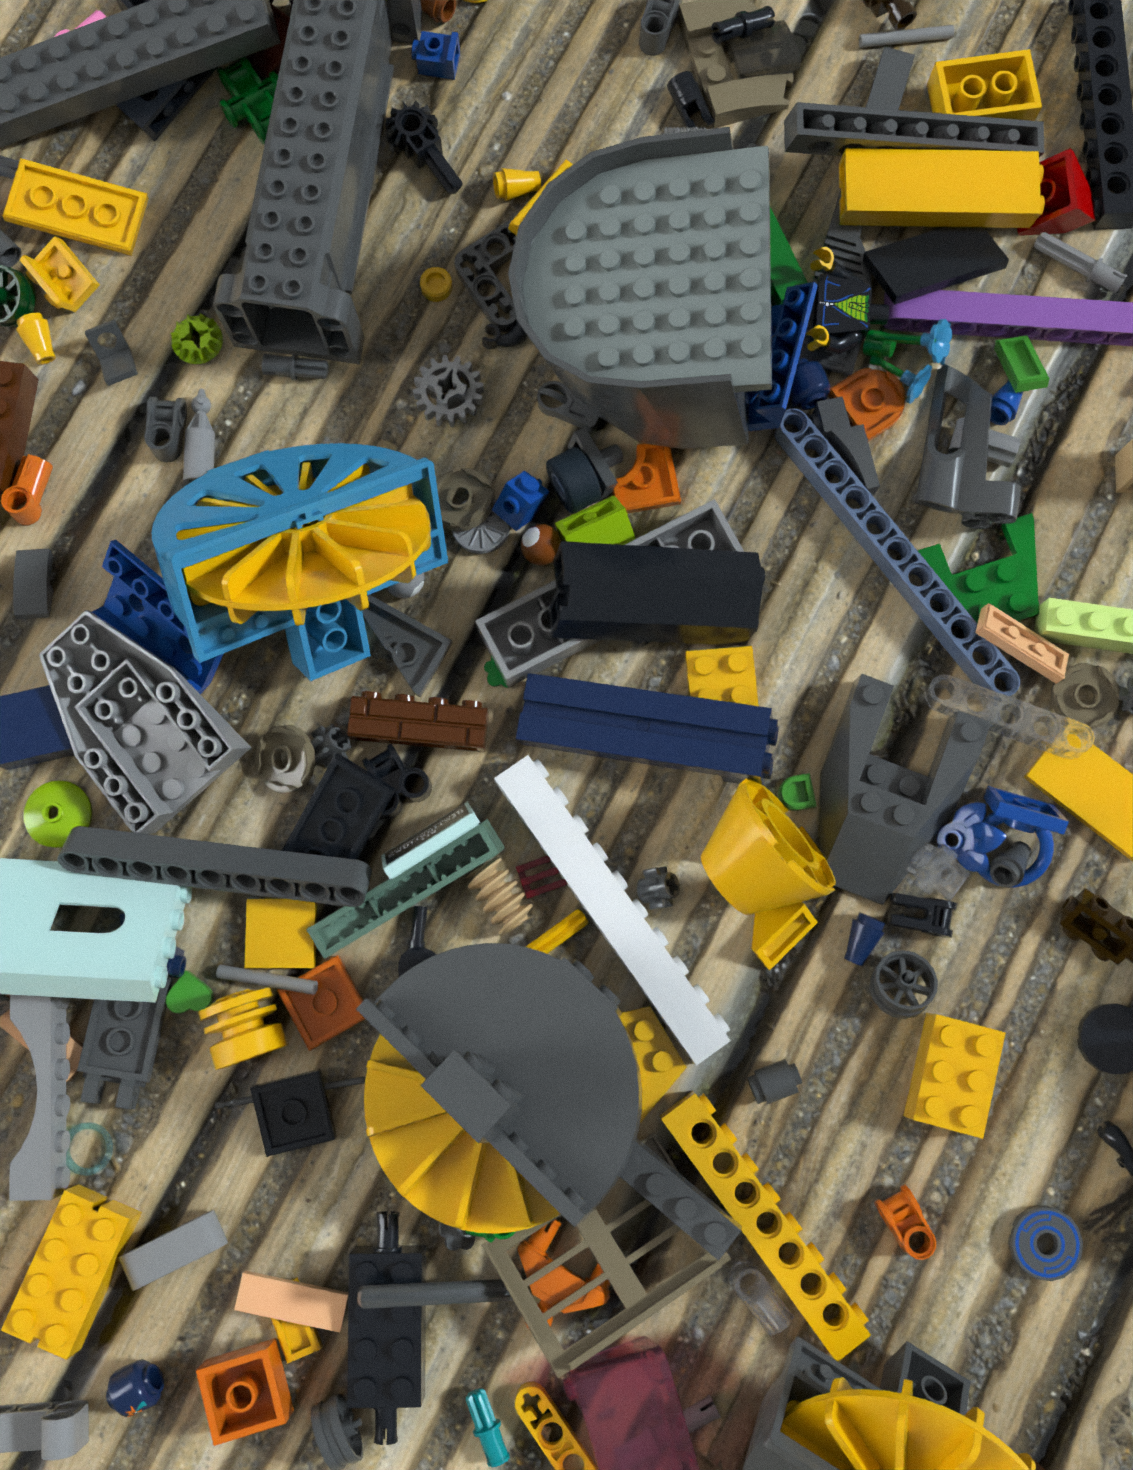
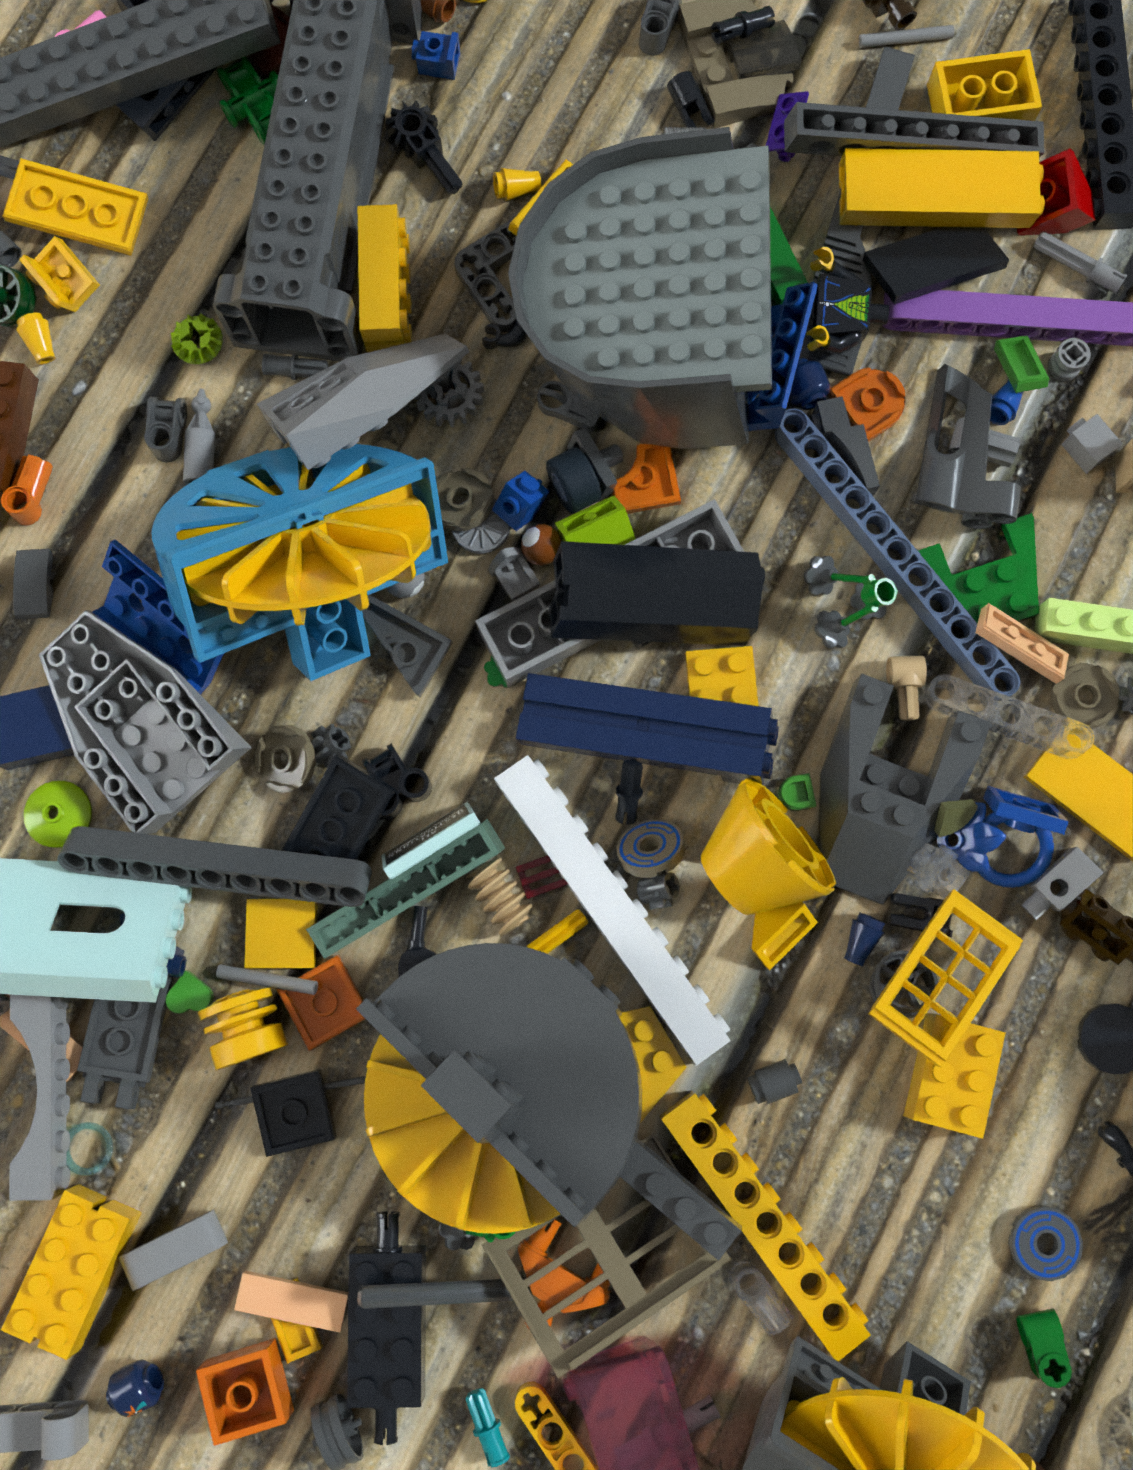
dark grey bracket [85,320,138,386] -> none
reddish brown brick [347,691,489,752] -> none
yellow tile [420,267,453,302] -> none
plant [863,319,952,404] -> none
orange piece [874,1184,937,1260] -> none
dark grey cone [990,841,1032,888] -> none
none -> light grey wedge [257,334,469,470]
none -> yellow piece [357,204,412,353]
none -> light grey tile [488,547,540,602]
none -> black axle [615,758,643,825]
none -> dark tan tile [616,819,686,878]
none -> dark purple hinge [765,91,809,162]
none -> dark grey plant [804,556,898,649]
none -> yellow piece [868,889,1023,1067]
none -> tan axle [886,656,927,721]
none -> olive tile [934,799,978,837]
none -> green piece [1016,1308,1072,1388]
none -> light grey torso [1021,847,1104,920]
none -> light grey wheel [1048,338,1091,382]
none -> light grey brick [1061,414,1123,474]

